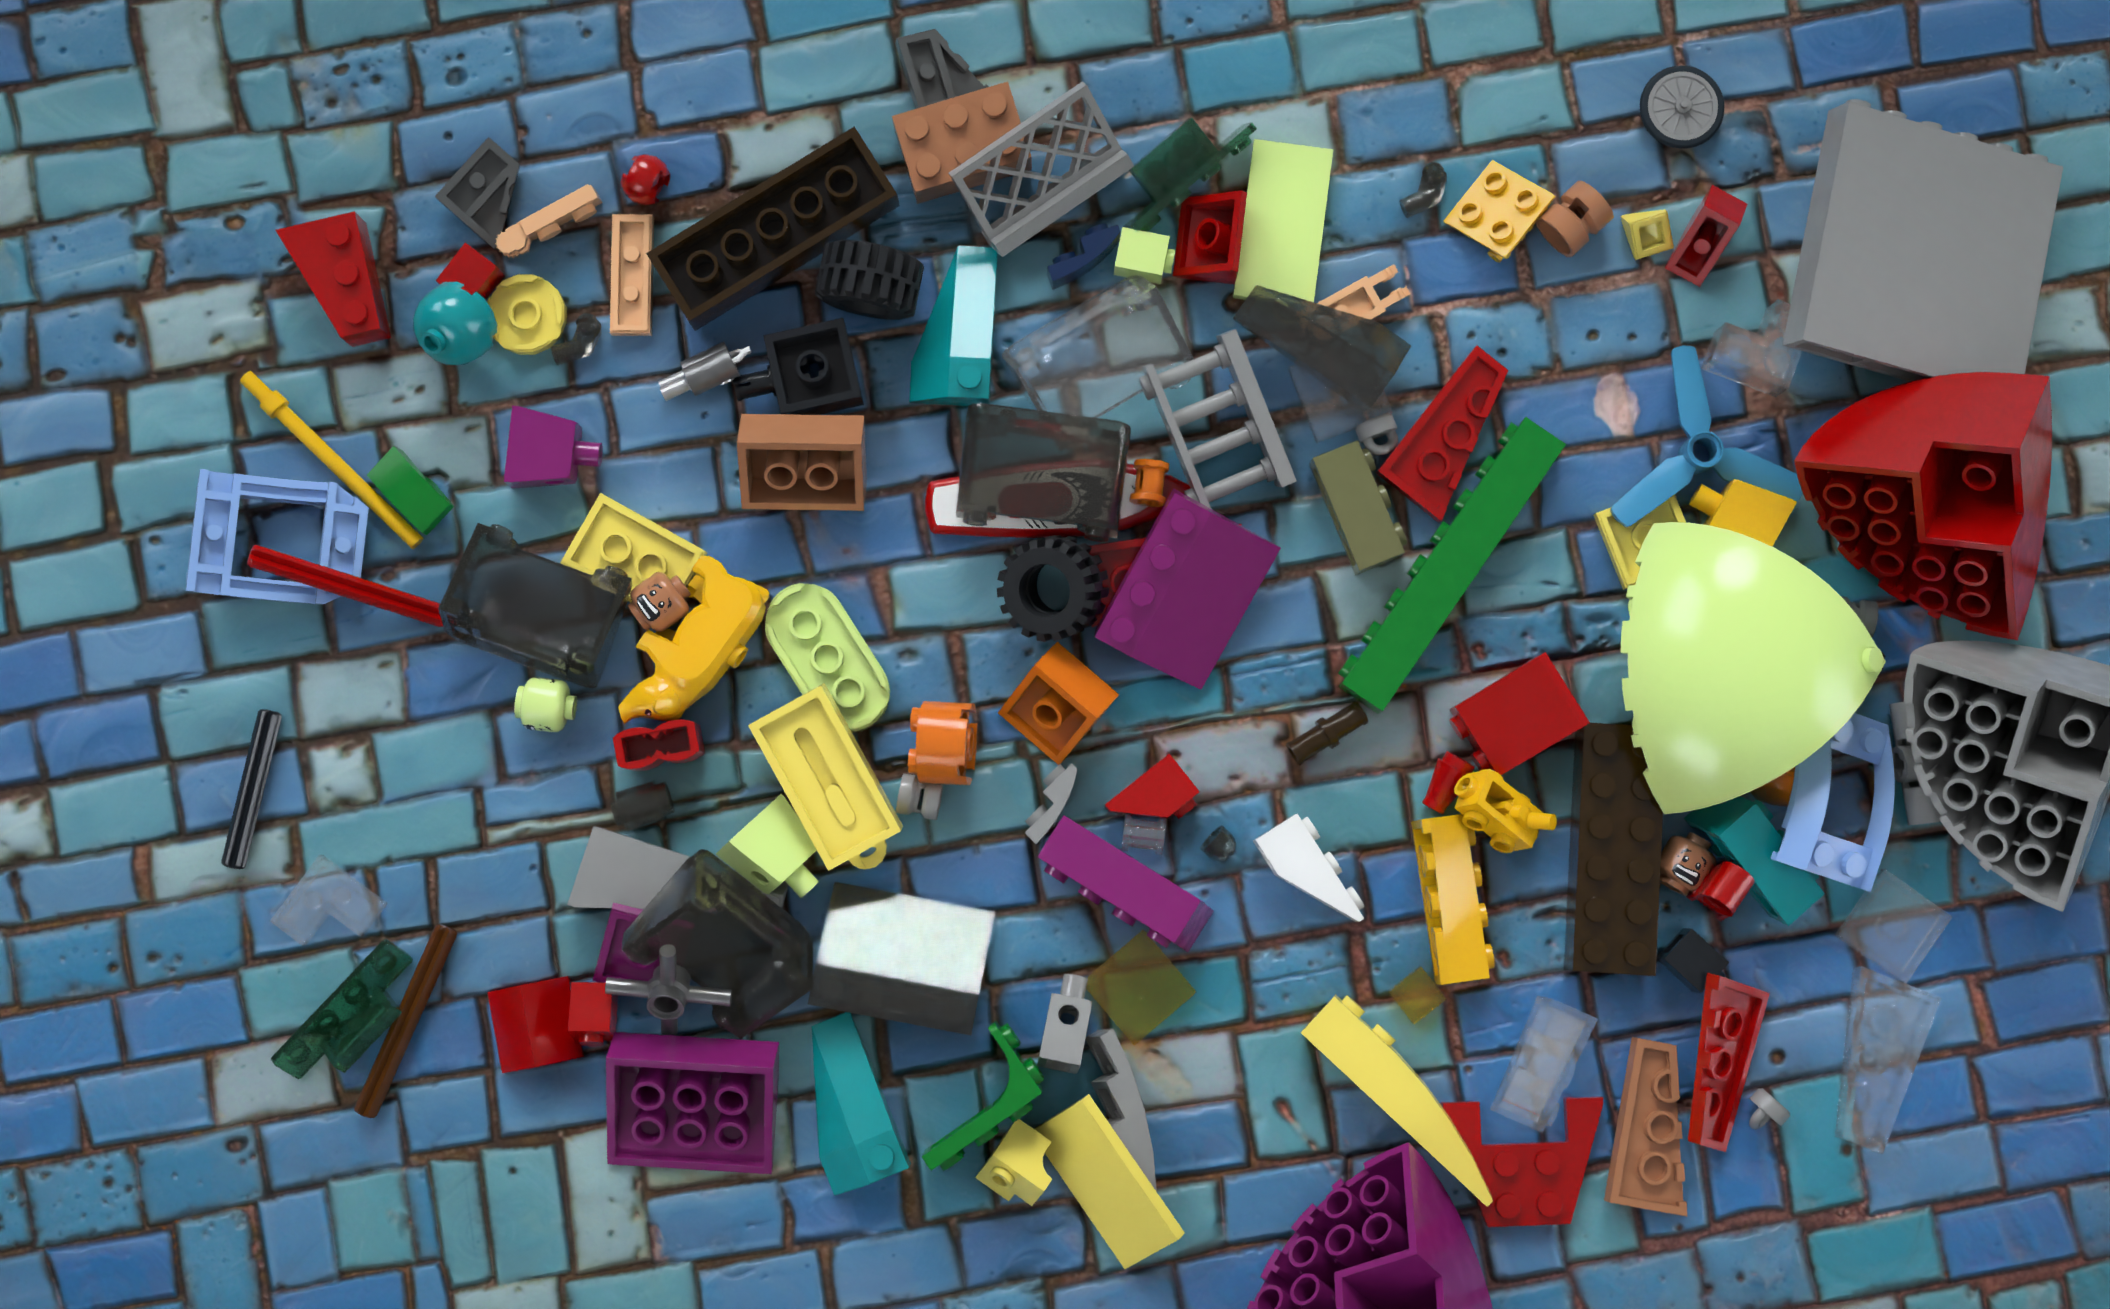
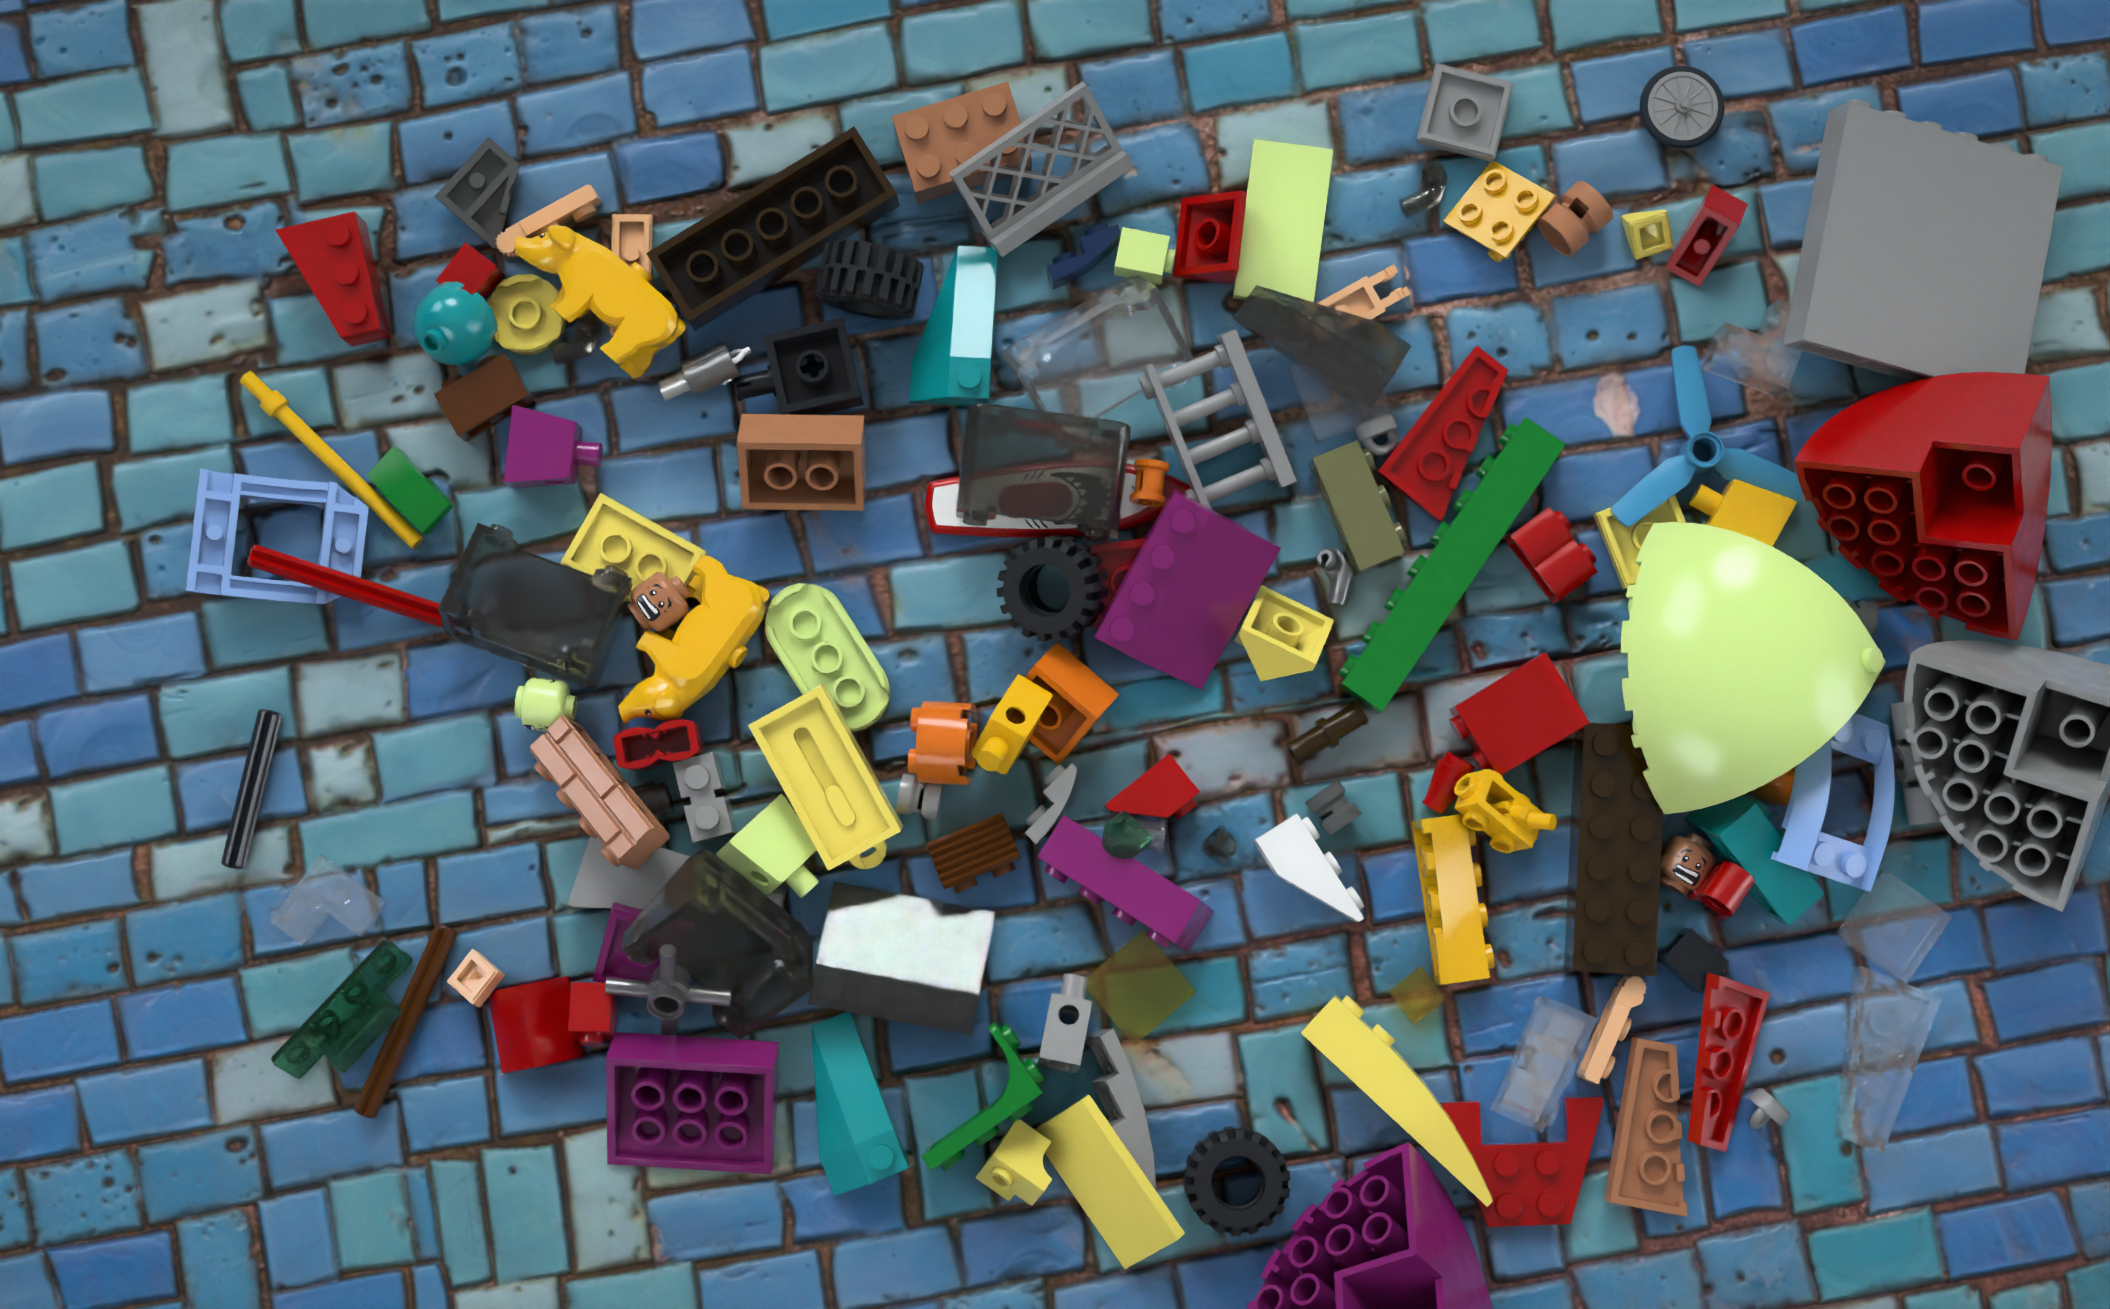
red piece [621,154,671,206] -> none
dark grey wing [895,29,989,109] -> none
clear green bracket [1123,117,1257,232] -> none
none -> reddish brown brick [434,353,536,442]
none -> light nougat tile [447,949,505,1008]
none -> yellow animal [515,225,686,379]
none -> nougat brick [530,716,670,870]
none -> light grey piece [672,752,738,844]
none -> reddish brown brick [926,812,1021,894]
none -> yellow torso [971,674,1053,774]
none -> clear green tile [1101,811,1153,859]
none -> black tyre [1184,1126,1290,1236]
none -> light yellow slope [1234,585,1334,681]
none -> dark grey wheel [1305,780,1362,836]
none -> flat silver arm [1317,548,1355,607]
none -> light grey plate [1415,63,1514,162]
none -> red brick [1505,507,1598,604]
none -> light nougat hinge [1576,975,1647,1084]

